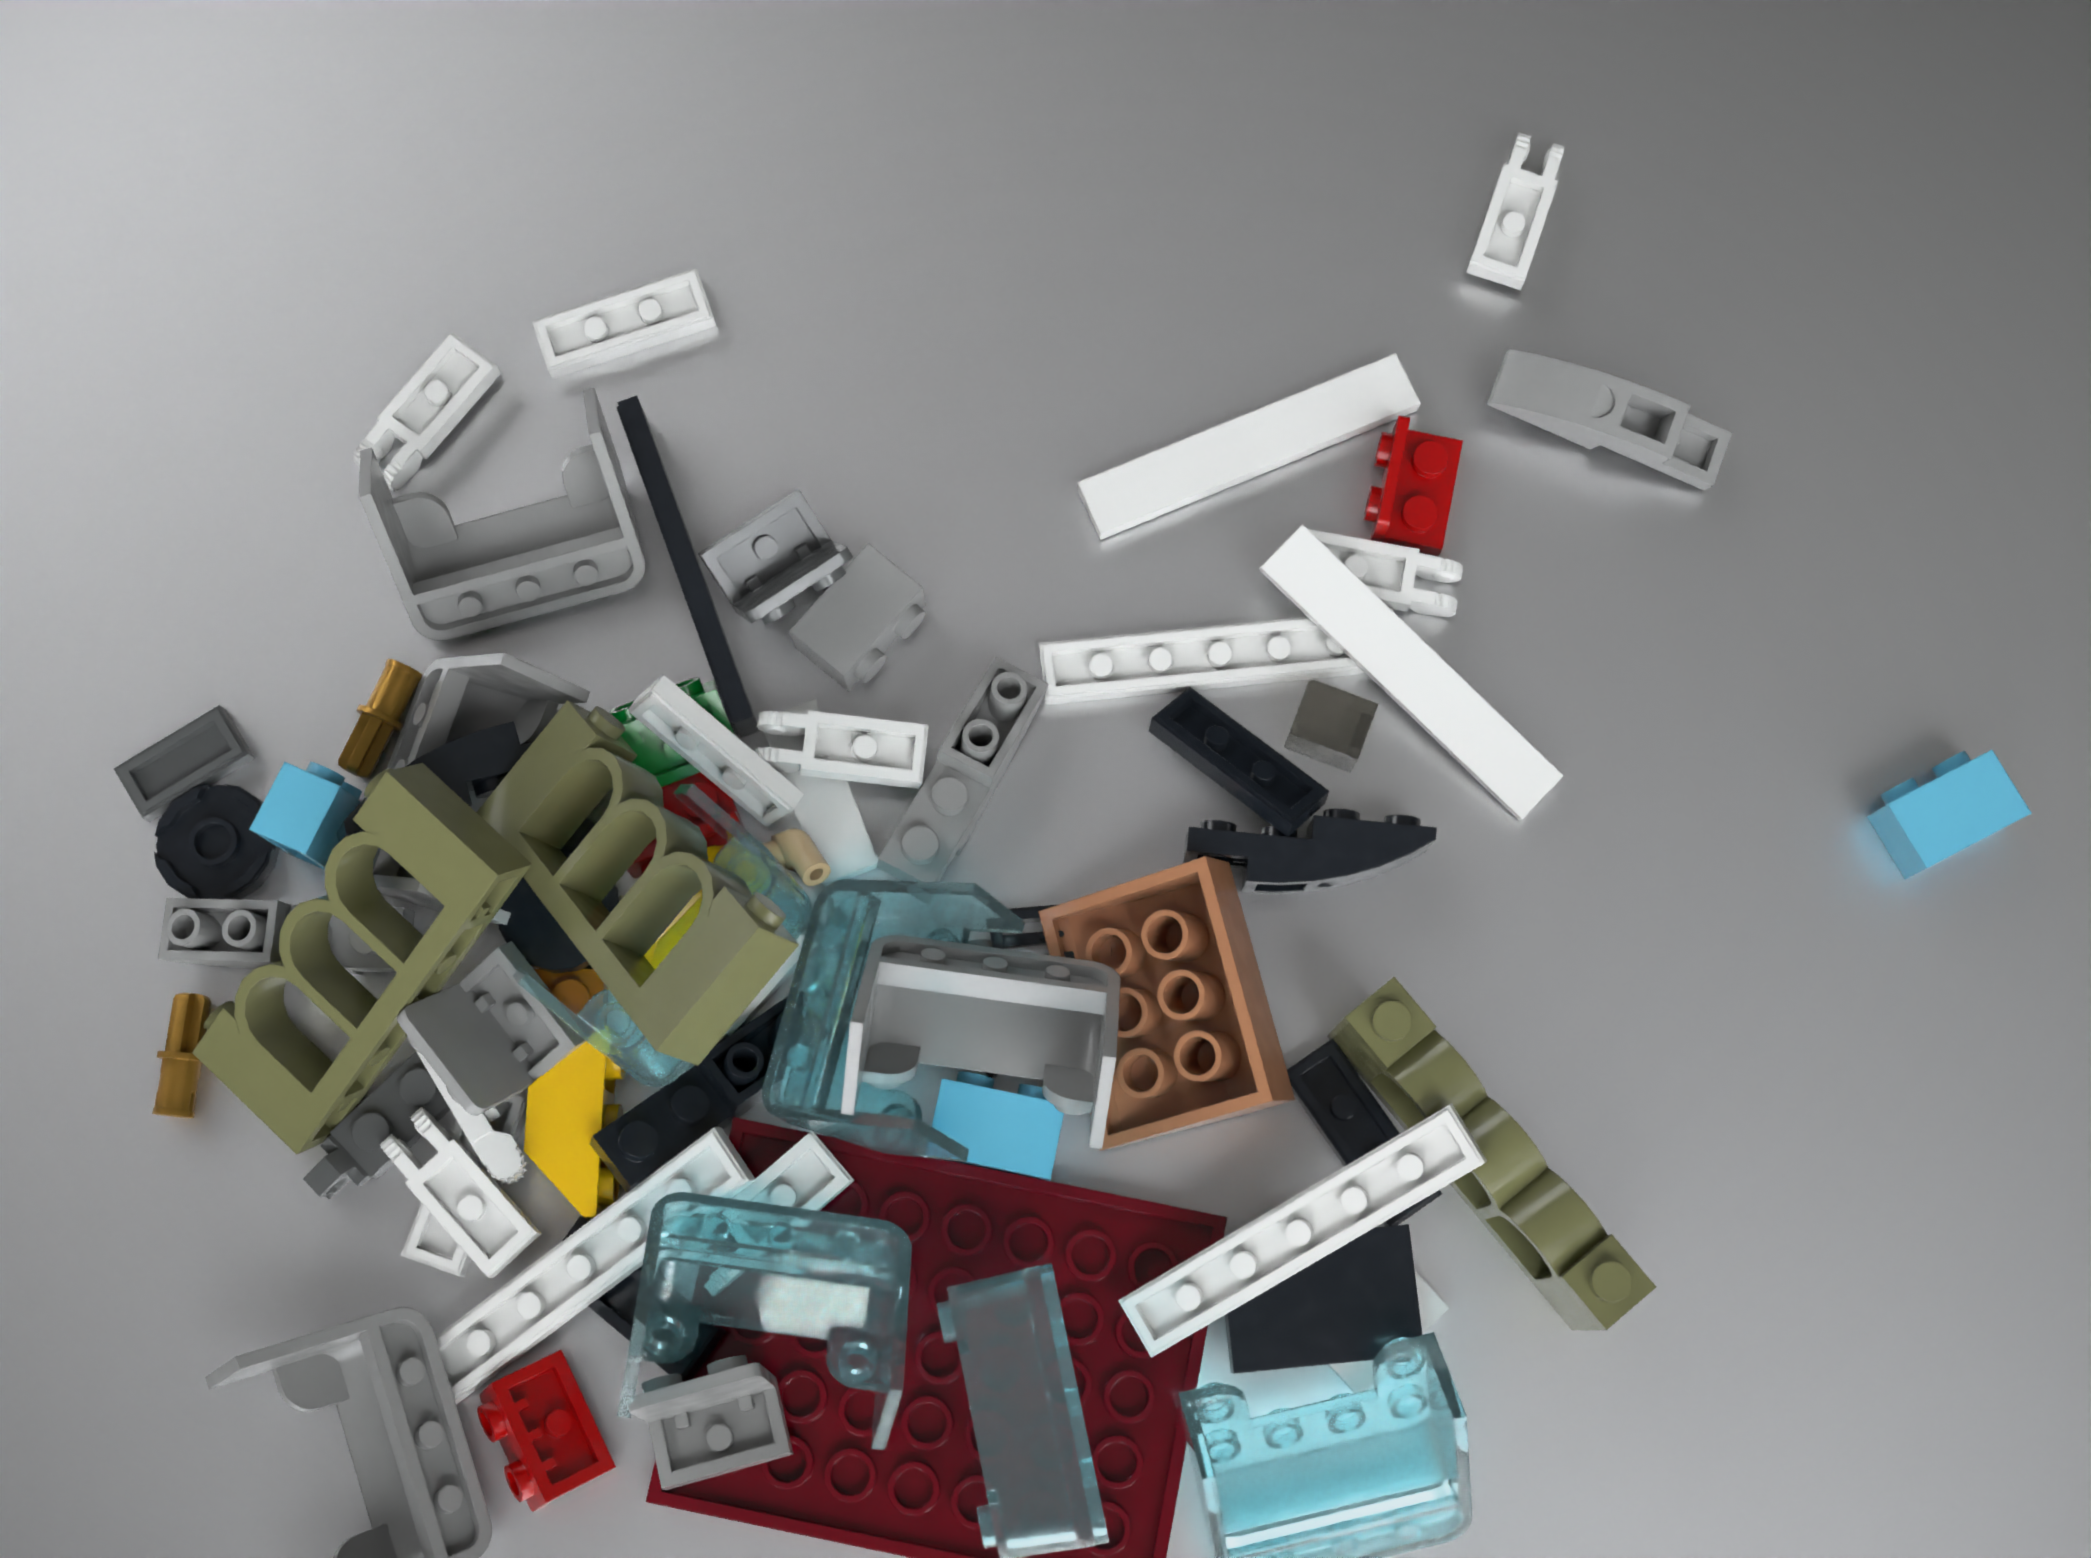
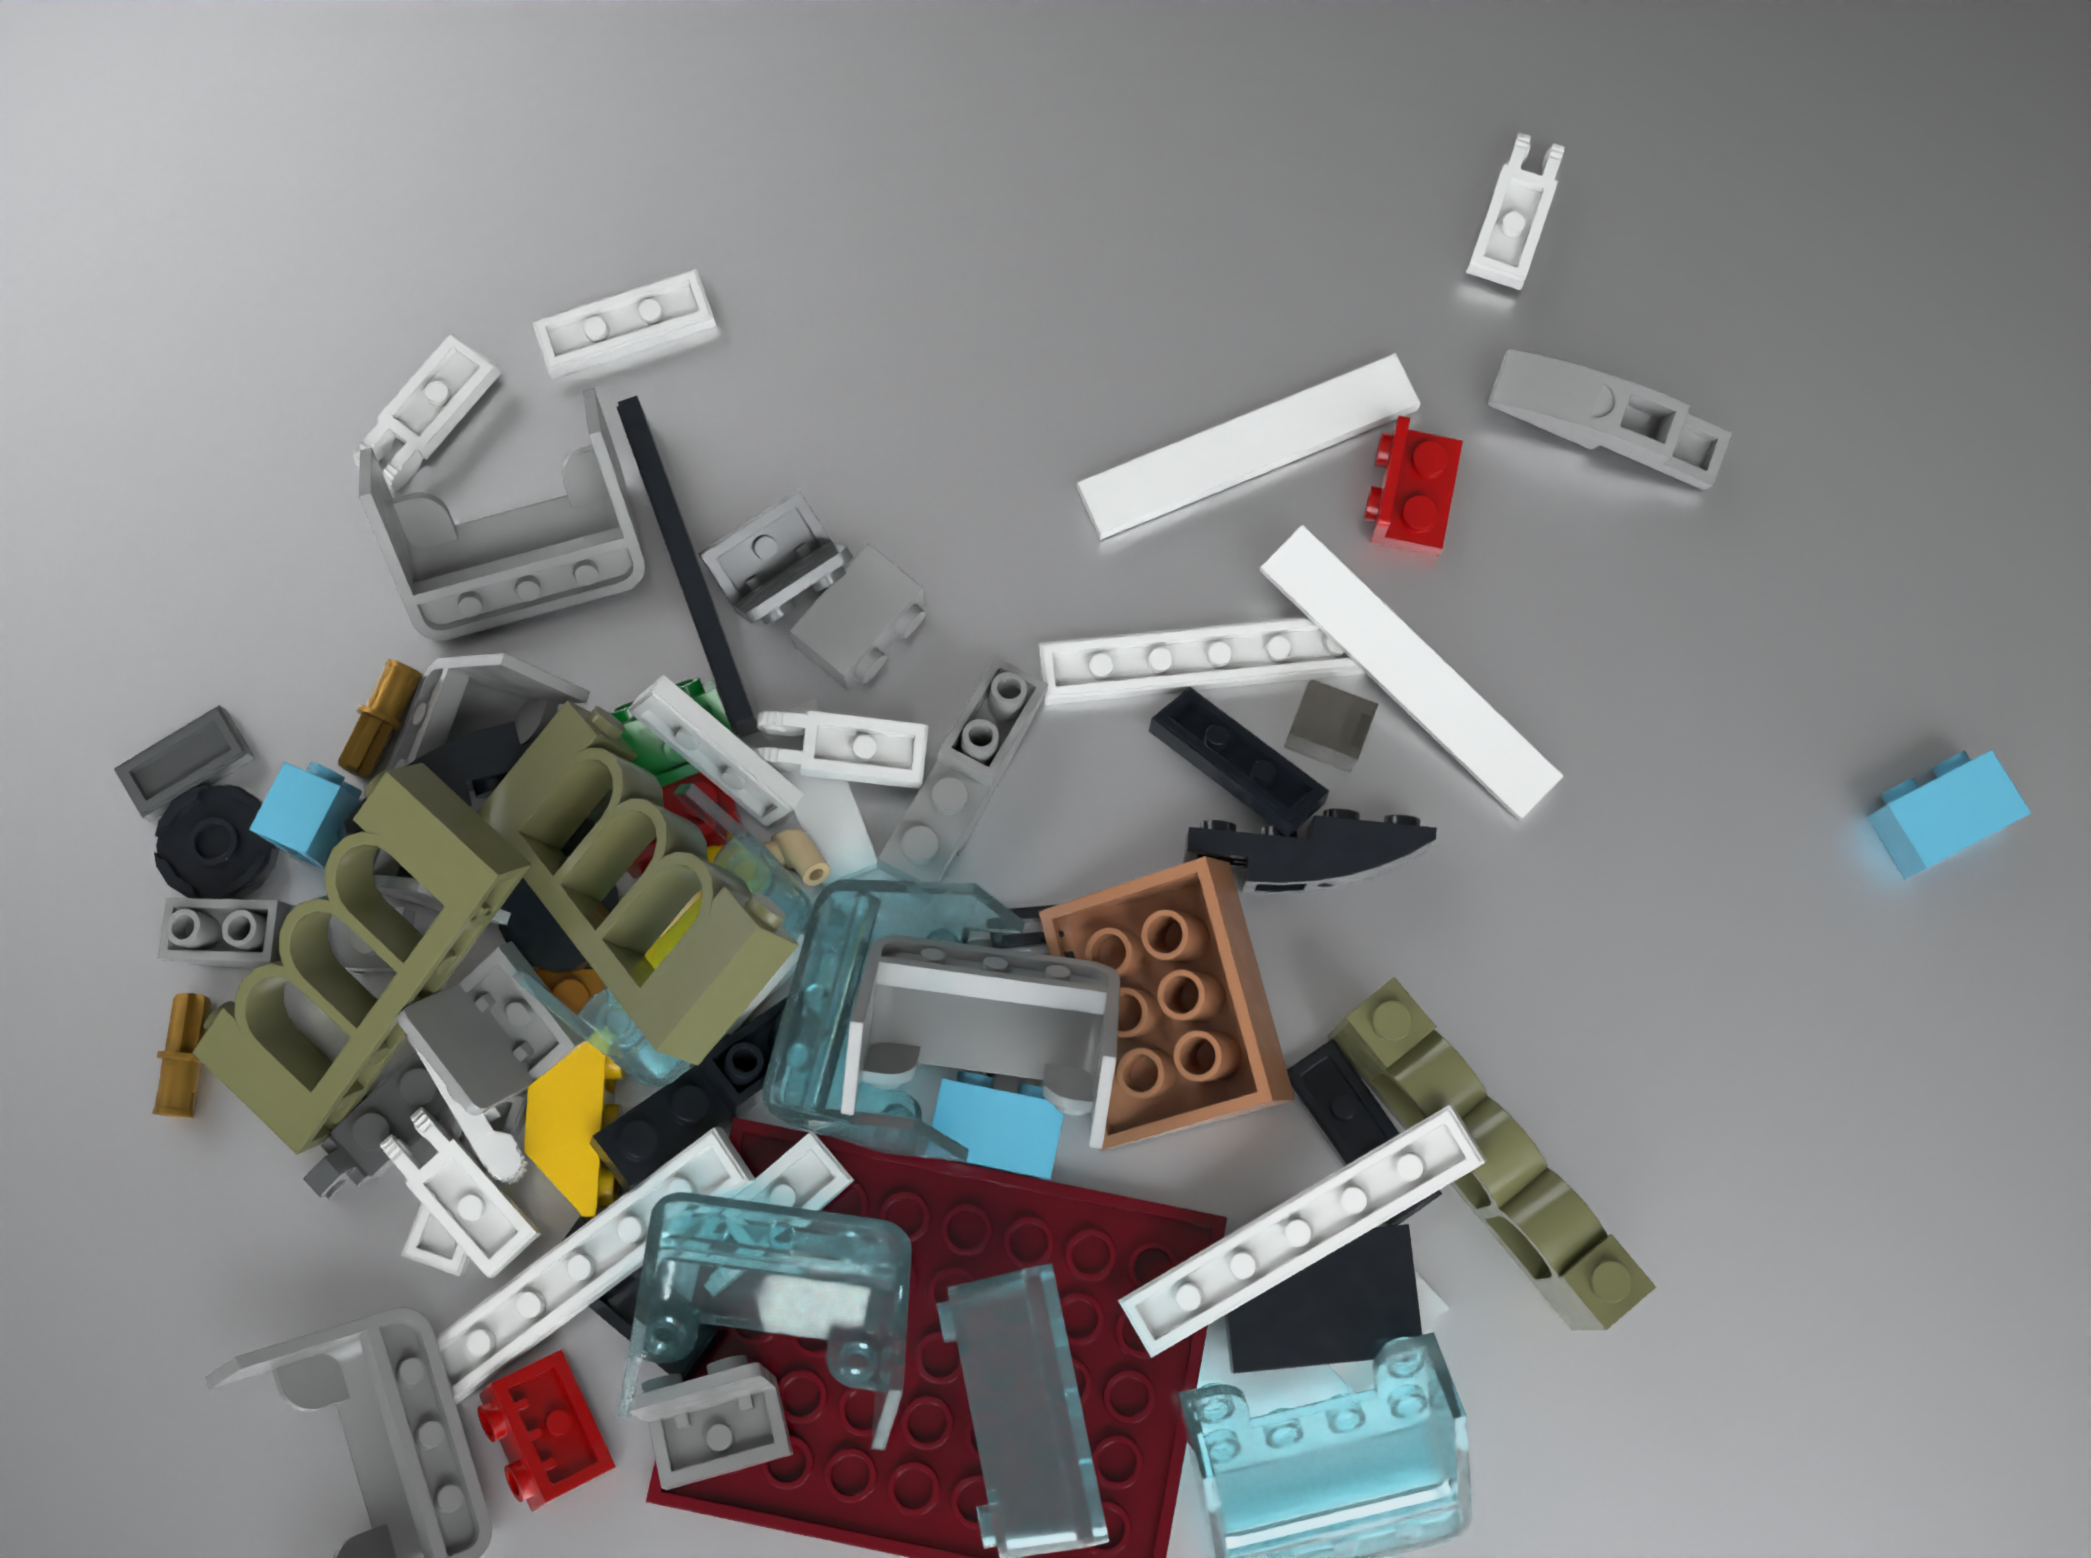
white hinge [1308,529,1463,617] -> none

